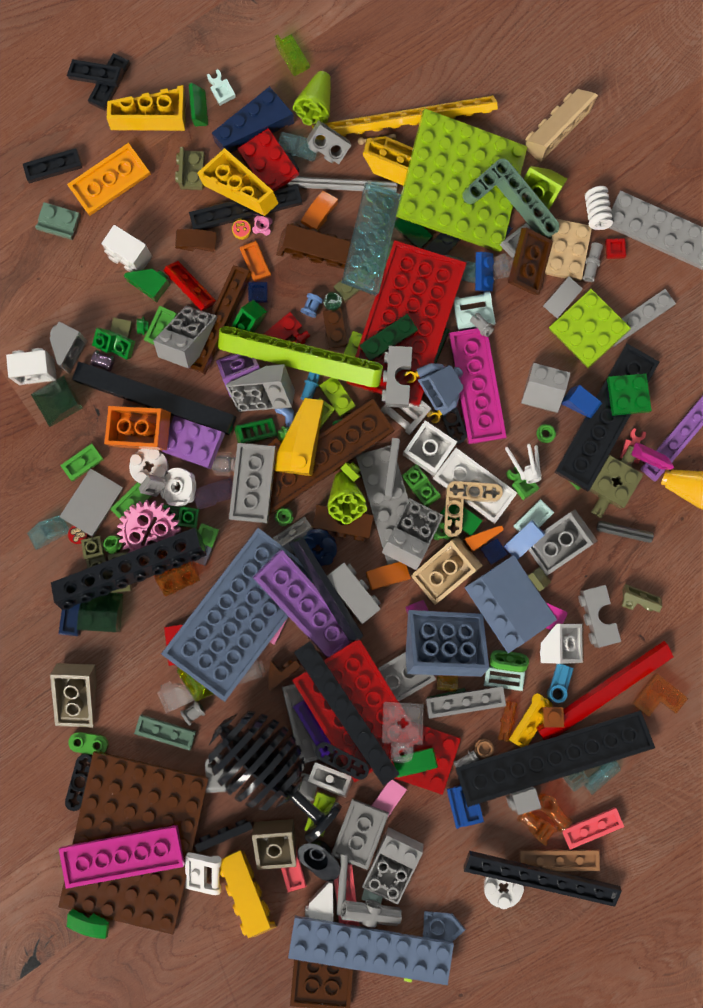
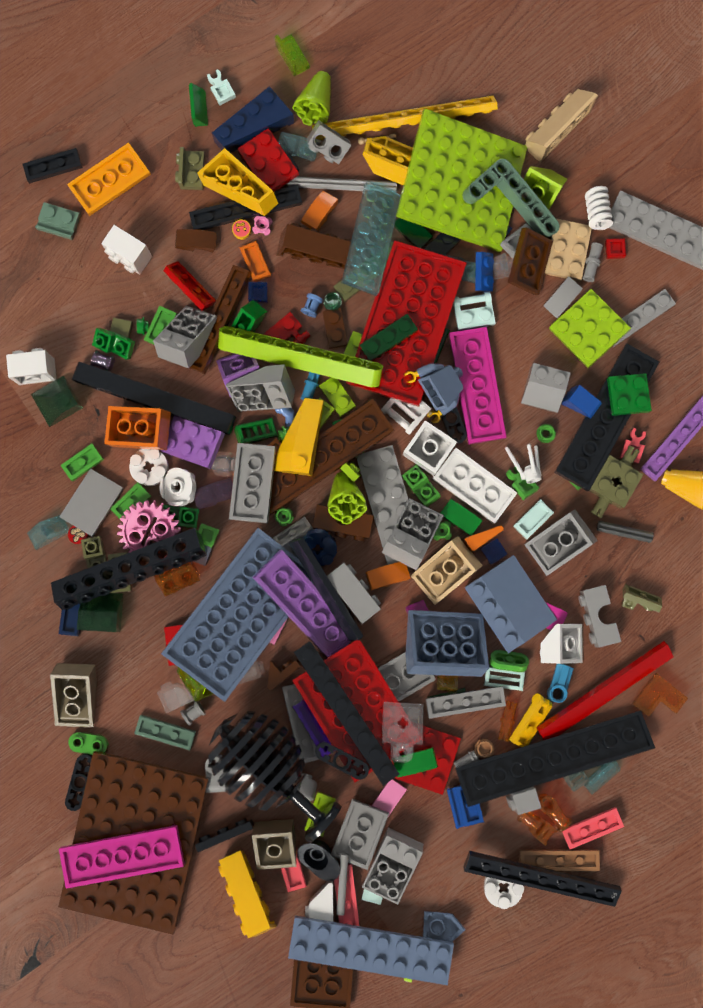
light grey slope [50,322,88,374] -> none
black tile [67,59,124,87] -> none
green slope [67,909,109,939] -> none
black tile [88,53,130,111] -> none
bright green plate [103,536,122,554] -> none
yellow wedge [107,85,186,131] -> none
green slope [124,269,170,302] -> none
light grey plate [139,475,166,497] -> none
white plate [185,852,222,895] -> none
white slope [308,762,353,798] -> none
light grey piece [340,900,402,927] -> none
light grey arch [382,346,412,408] -> none
light grey tile [384,438,400,501] -> none
tan beam [444,481,503,538] -> none
light grey pin [470,313,494,337] -> none
medium blue tile [504,520,545,560] -> none
olive tile [528,567,551,592] -> none
dark orange plate [542,707,564,727] -> none
dark pink slope [631,442,674,470] -> none

